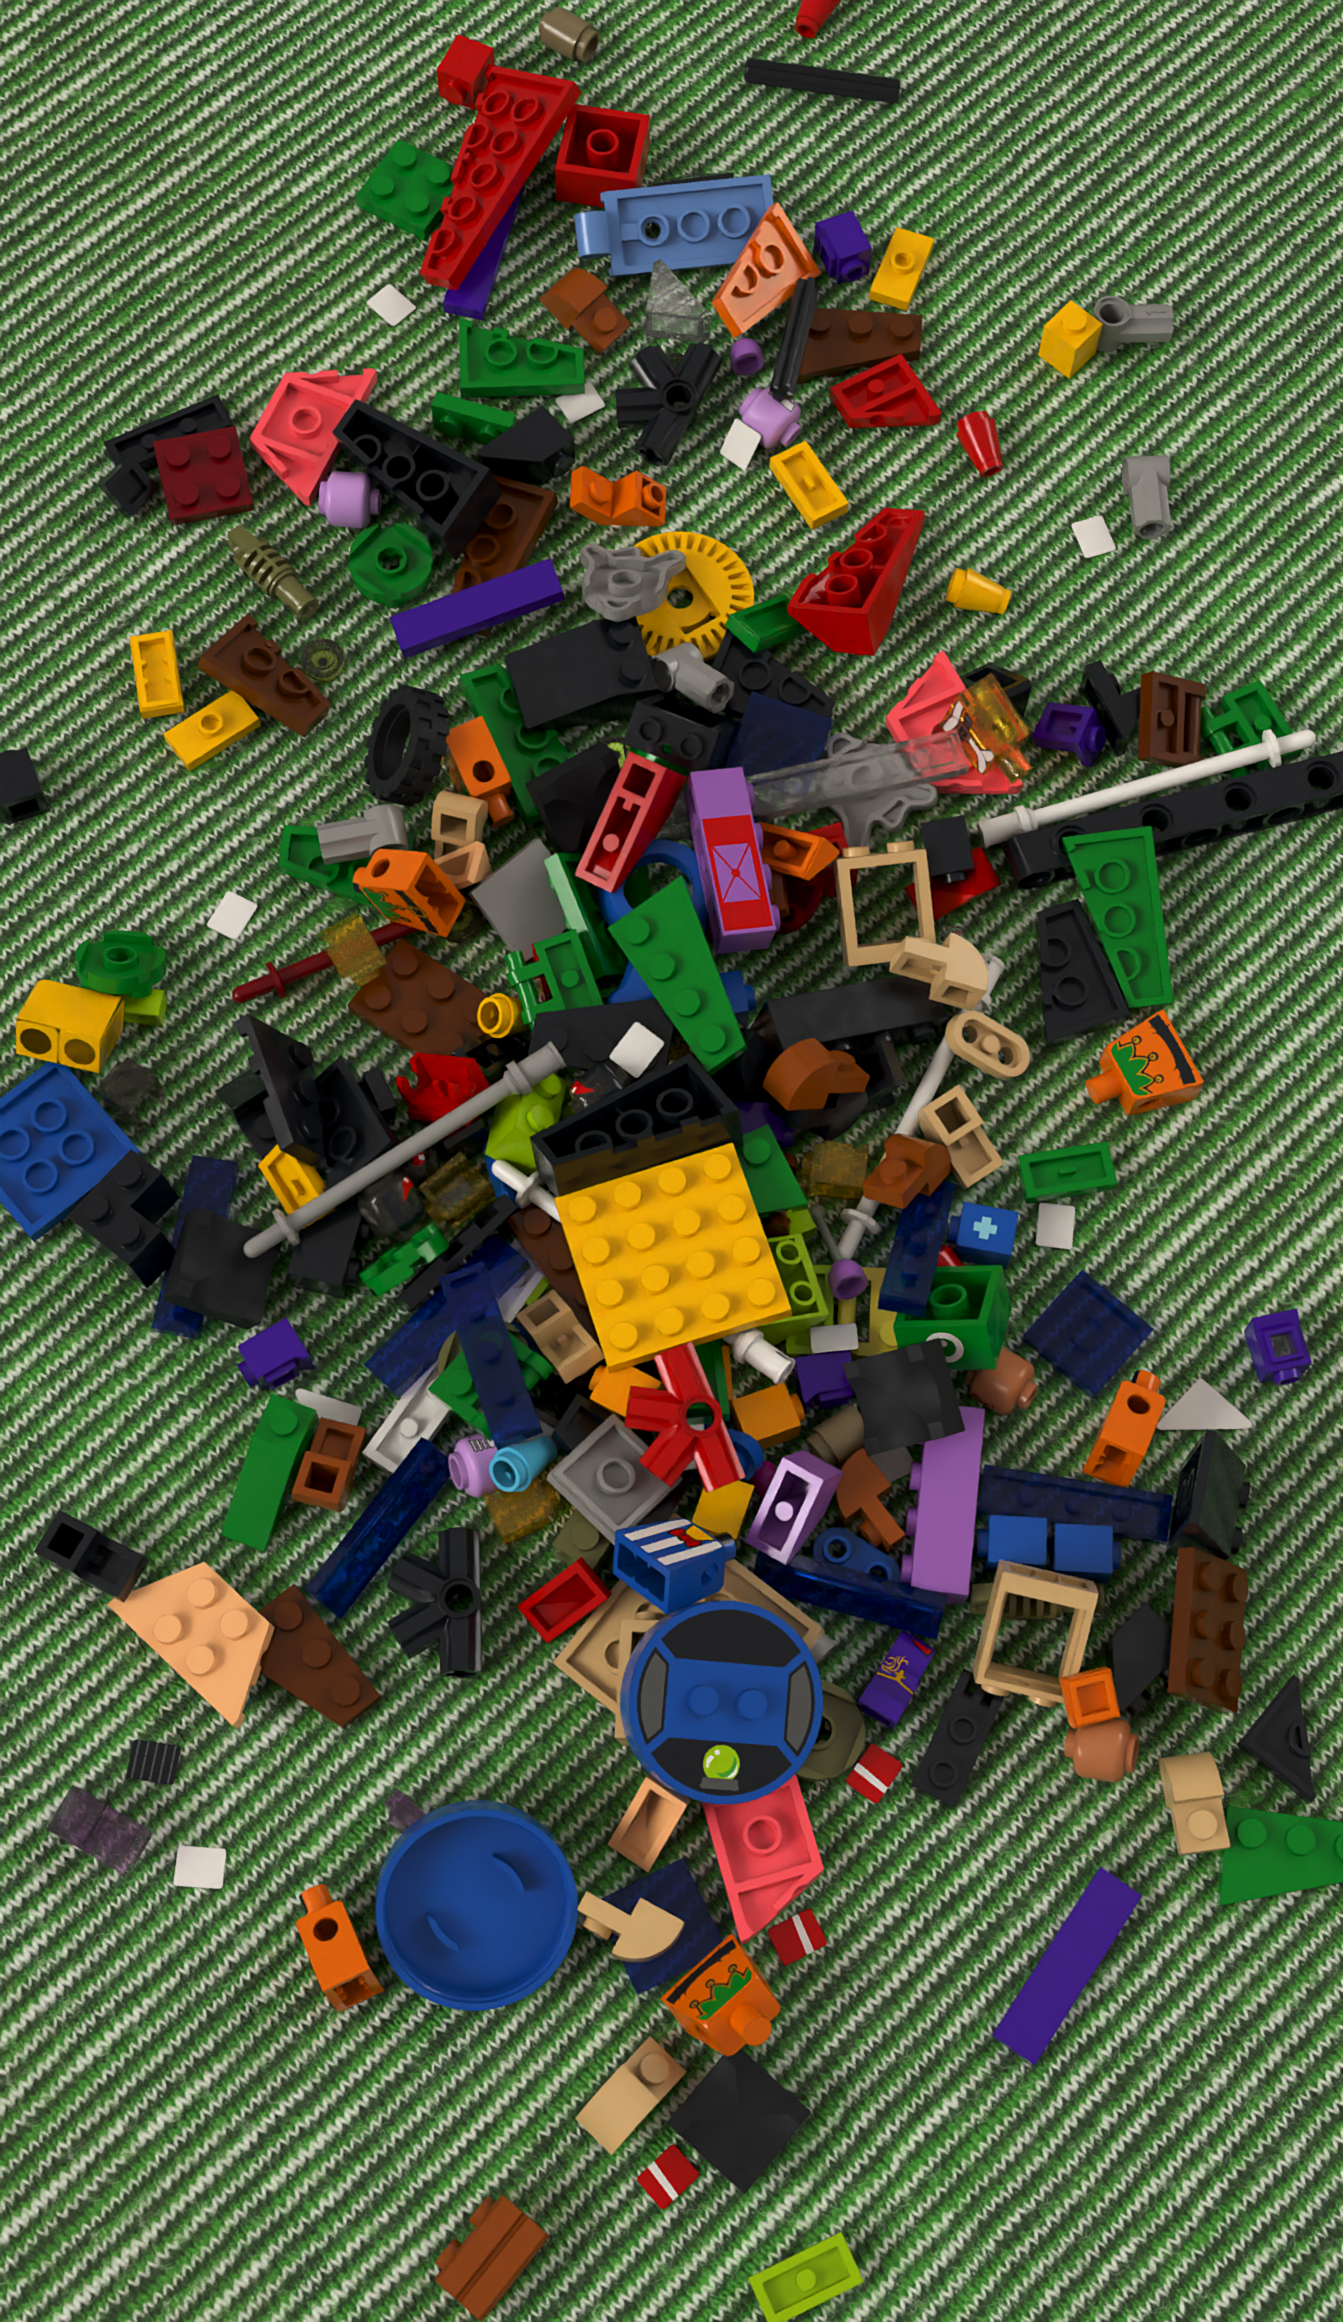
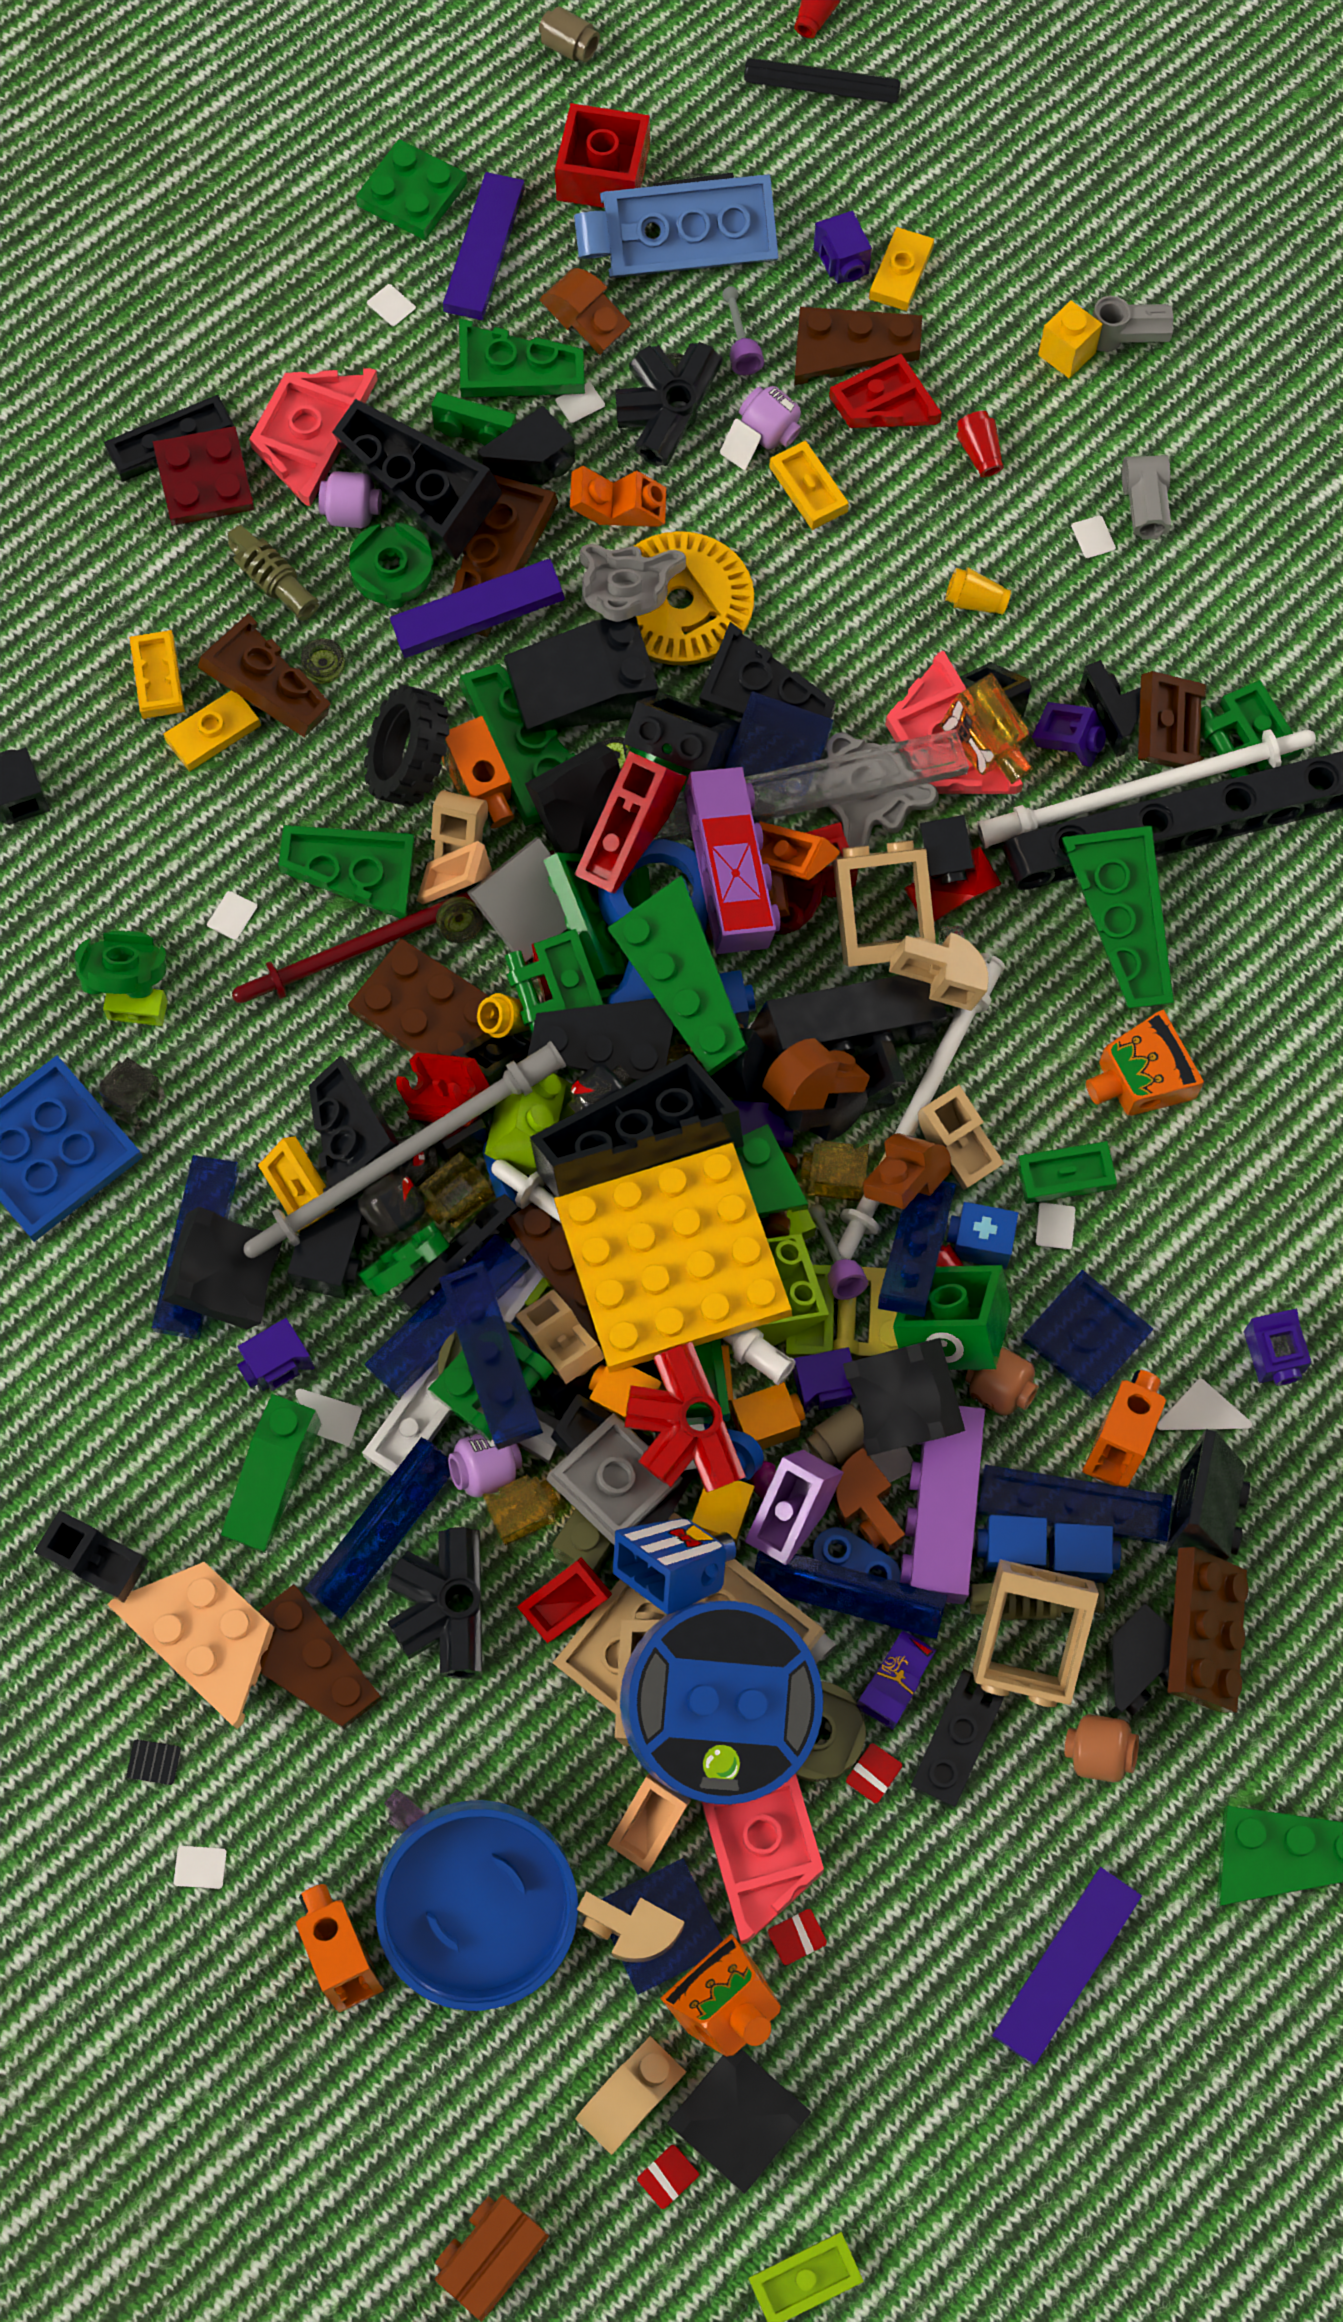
yellow piece [16,979,124,1073] -> none
brick [46,1785,154,1877] -> none
black brick [67,1149,179,1289] -> none
black plate [97,456,159,517] -> none
black slope [215,1069,278,1161] -> none
black wing [235,1013,325,1166] -> none
dark orange brick [291,1417,367,1512] -> none
clear yellow window [316,913,387,987] -> none
light grey piece [317,804,410,865] -> none
orange torso [353,849,466,937] -> none
black tile [363,1068,397,1126] -> none
red wing [420,64,582,291] -> none
red brick [437,34,495,110] -> none
medium azure cone [489,1436,557,1492] -> none
white sticker [609,1022,664,1078] -> none
clear slope [646,259,710,343] -> none
light grey piece [649,642,734,714] -> none
orange wing [711,202,821,338] -> none
green tile [725,594,808,653] -> none
black axle [770,276,819,402] -> none
red wedge [787,508,925,656] -> none
white sticker [810,1323,859,1353] -> none
tan plate [945,1010,1030,1079] -> none
black wing [1035,899,1130,1049] -> none
orange tile [1059,1666,1121,1728] -> none
tan brick [1158,1752,1230,1856] -> none
black tile [1237,1674,1316,1804] -> none

